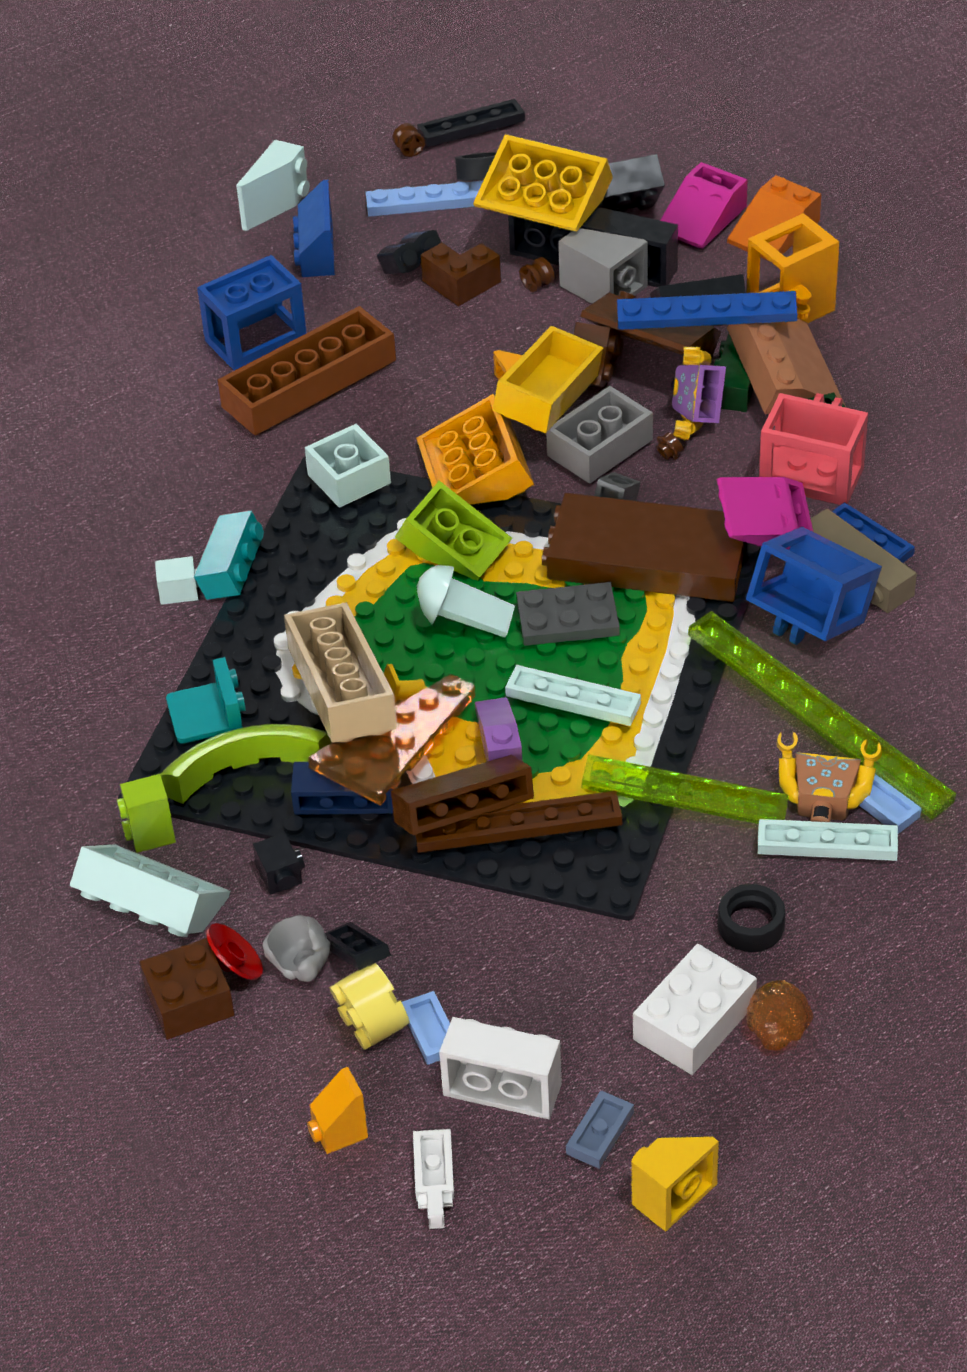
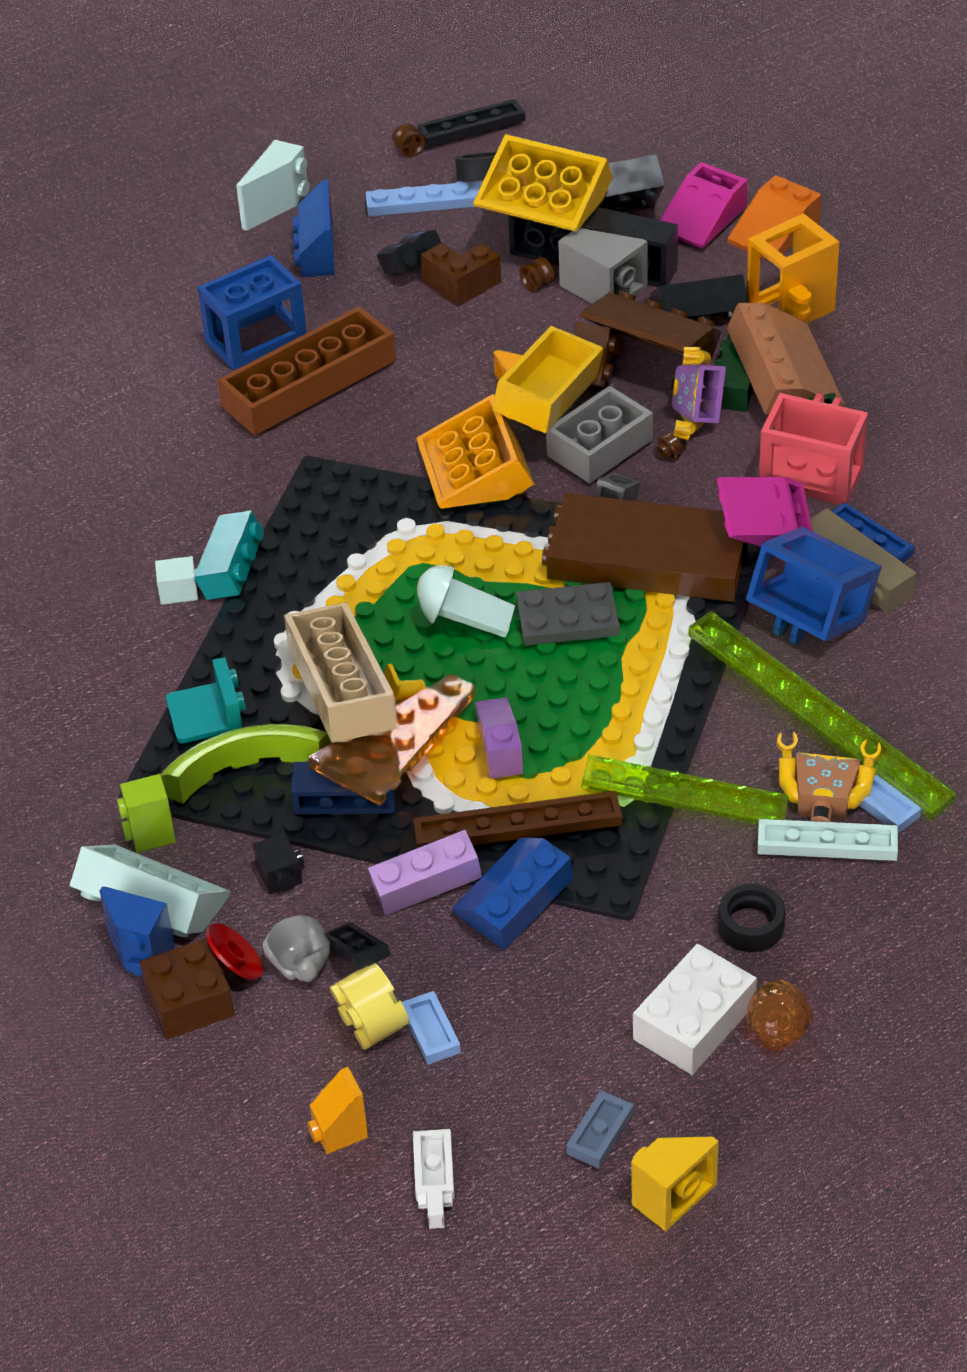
light aqua brick [304,424,391,508] -> none
reddish brown brick [391,755,534,835] -> none
lime slope [394,481,512,581] -> none
white brick [439,1017,562,1120] -> none
light aqua plate [505,665,641,726] -> none
blue plate [617,291,797,330] -> none
none -> blue slope [99,886,175,976]
none -> lavender brick [368,830,482,916]
none -> blue slope [452,838,573,951]

